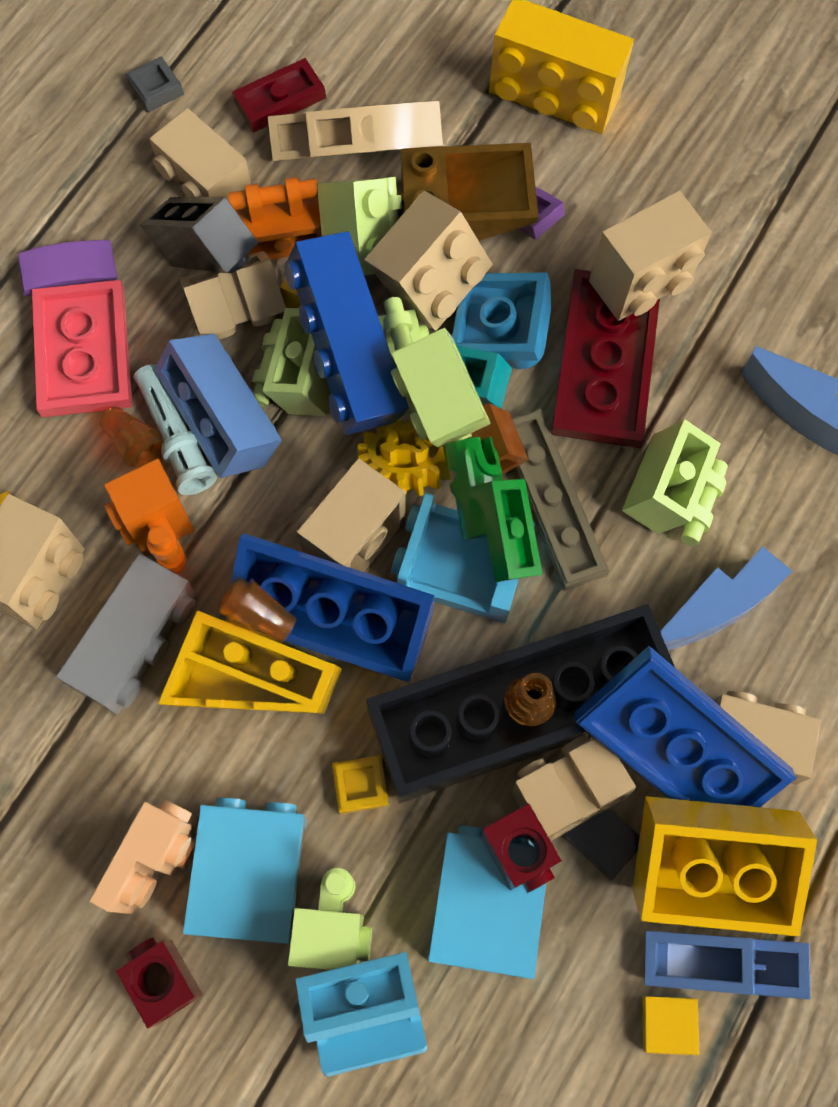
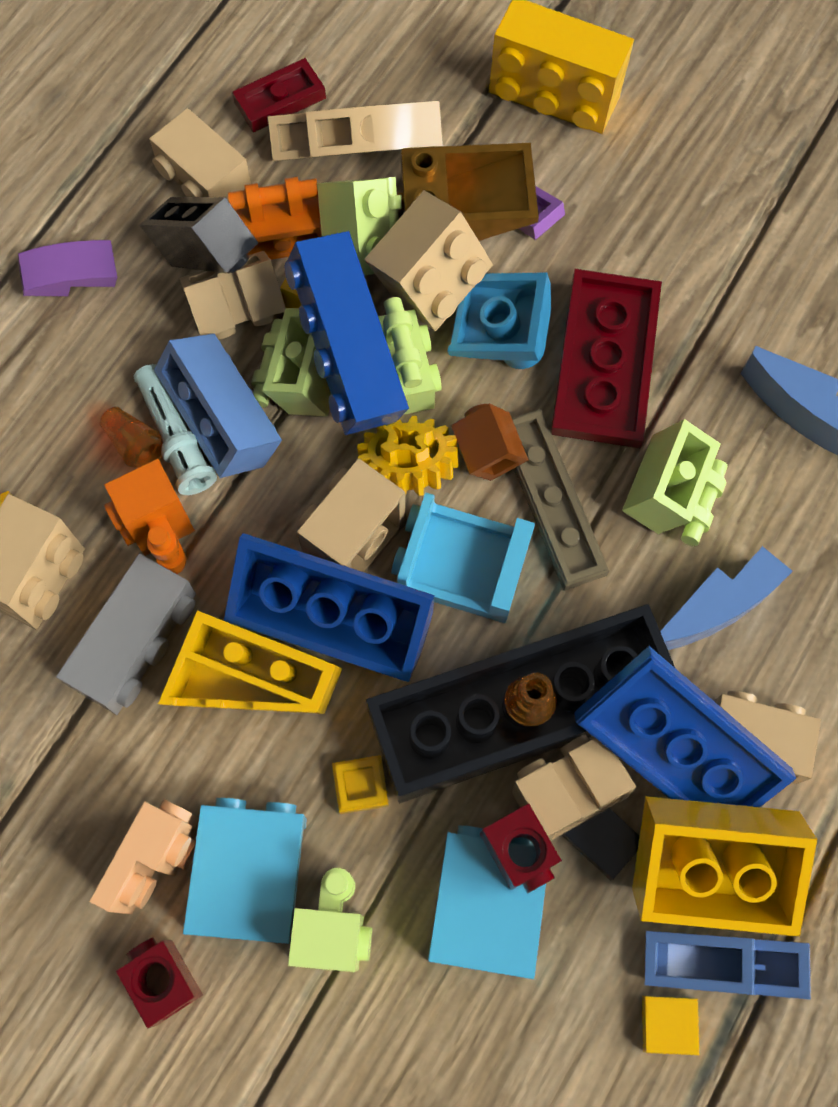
coral plate [32,280,132,418] -> none
dark grey tile [126,56,184,113] -> none
clear orange cone [217,577,296,643] -> none
medium azure panel [296,952,427,1077] -> none
yellowish green brick [391,327,491,448] -> none
green plate [443,436,543,582] -> none
teal brick [456,345,512,409] -> none
tan brick [589,191,712,321] -> none

